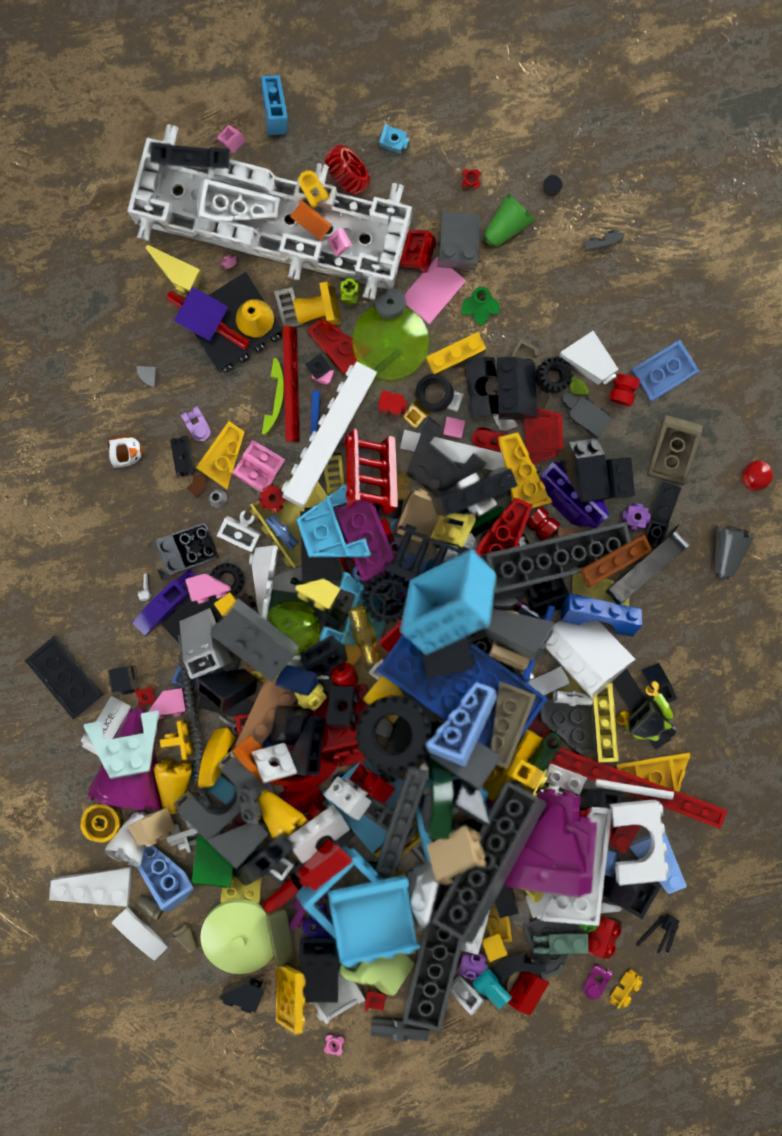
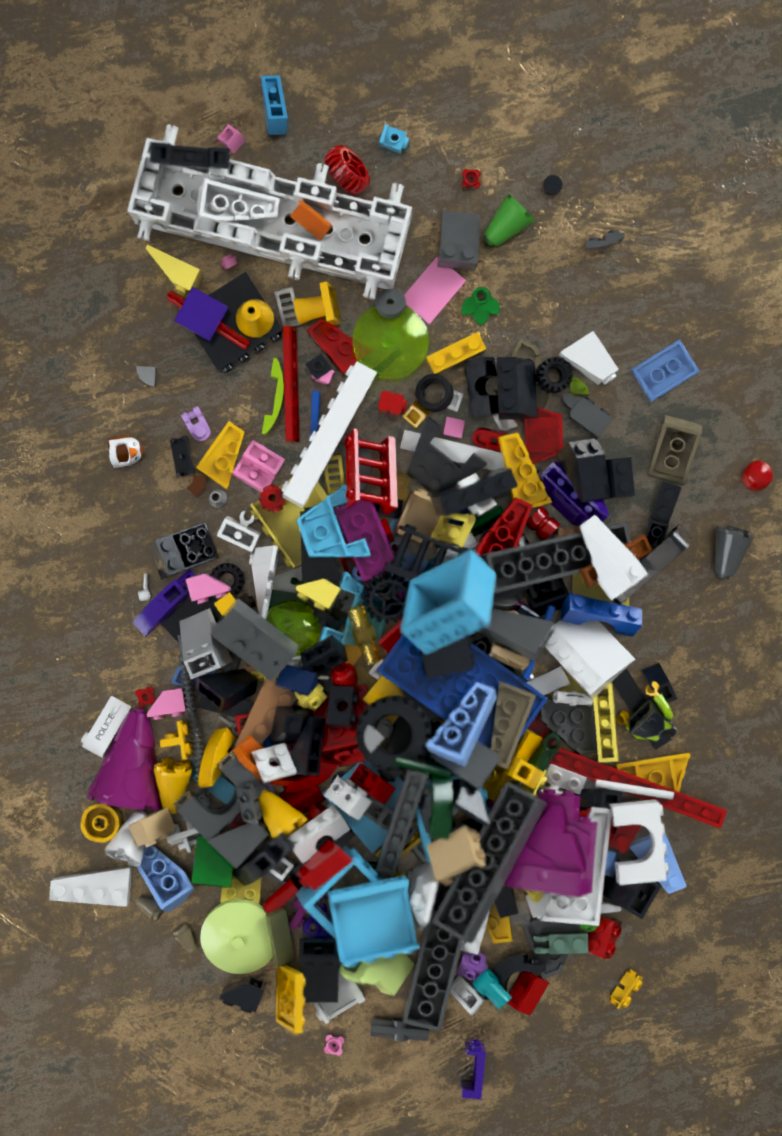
black tile [25,636,104,719] -> none
light aqua wing [83,710,160,779] -> none
black arch [108,665,140,696] -> none
white slope [111,907,169,961] -> none
medium blue pin [265,514,299,550] -> none
yellow plate [298,171,330,208] -> none
bright pink plate [328,229,351,256] -> none
lime piece [340,278,360,305] -> none
red panel [364,987,387,1011] -> none
red bracket [399,230,436,273] -> none
yellow panel [482,933,508,962] -> none
magenta plate [583,963,613,1000] -> none
red wheel [609,373,641,407] -> none
medium lavender brick [621,503,651,531] -> none
black plant [636,913,680,954] -> none
none -> light grey tile [364,725,385,753]
none -> dark green bar [393,757,451,778]
none -> dark purple panel [460,1039,486,1100]
none -> white wedge [579,515,648,600]

